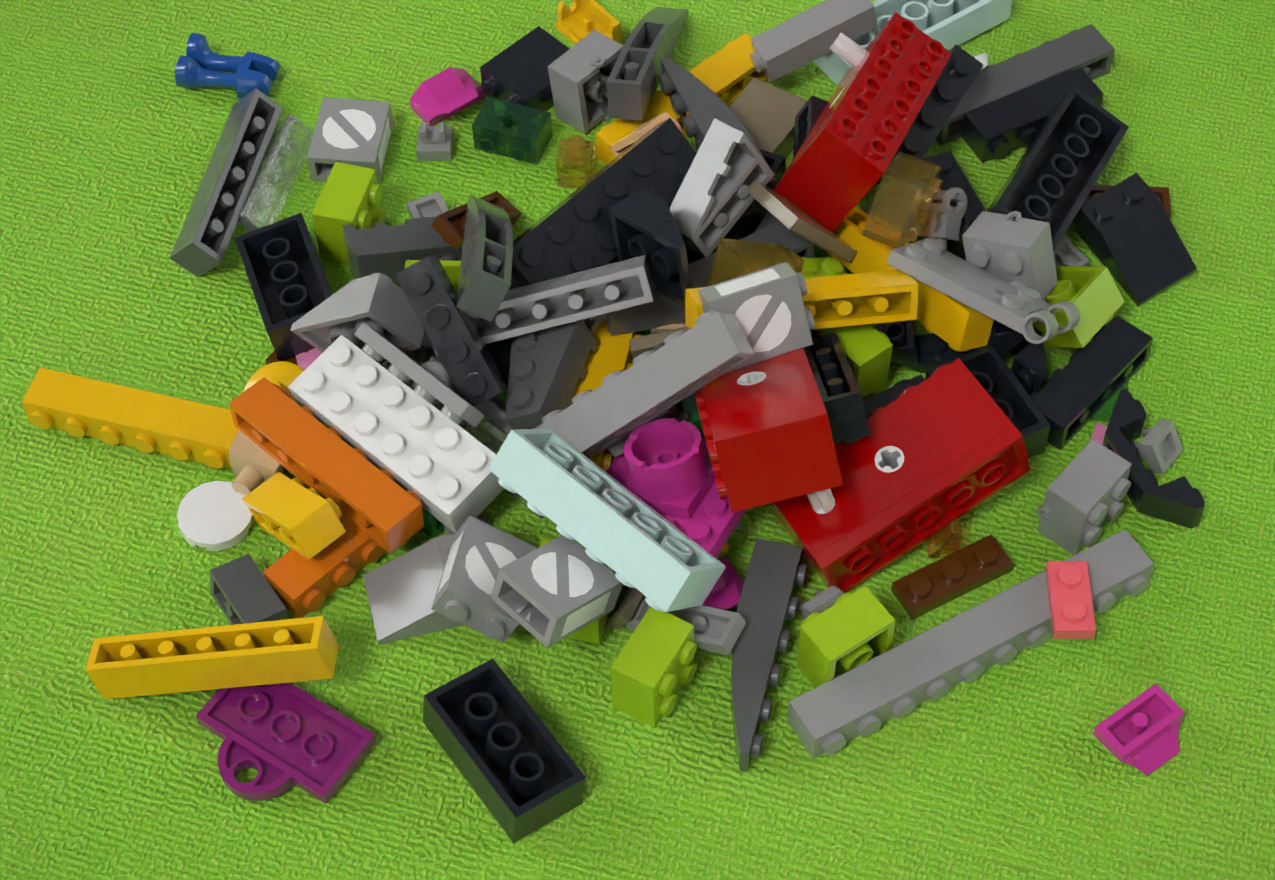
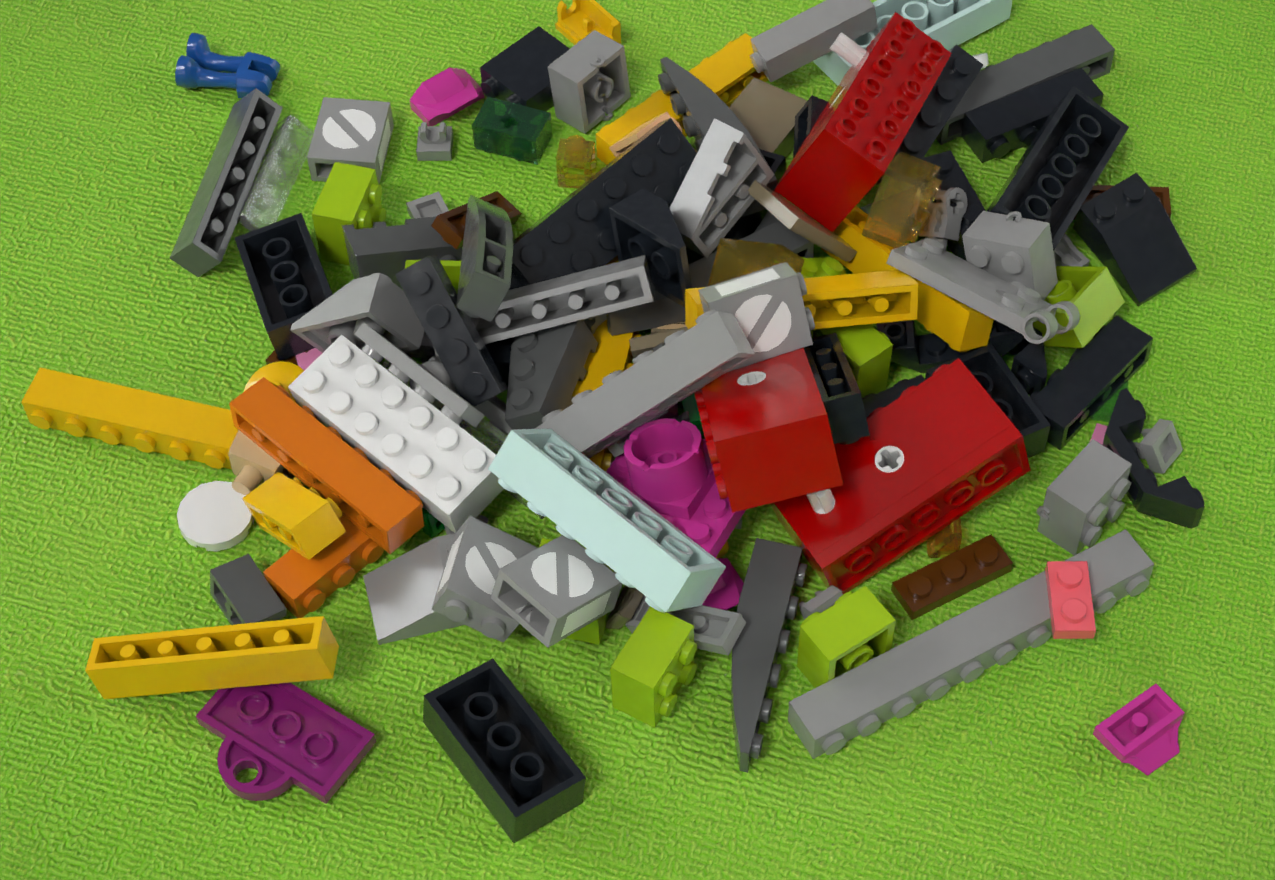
dark grey slope [607,7,688,121] -> none

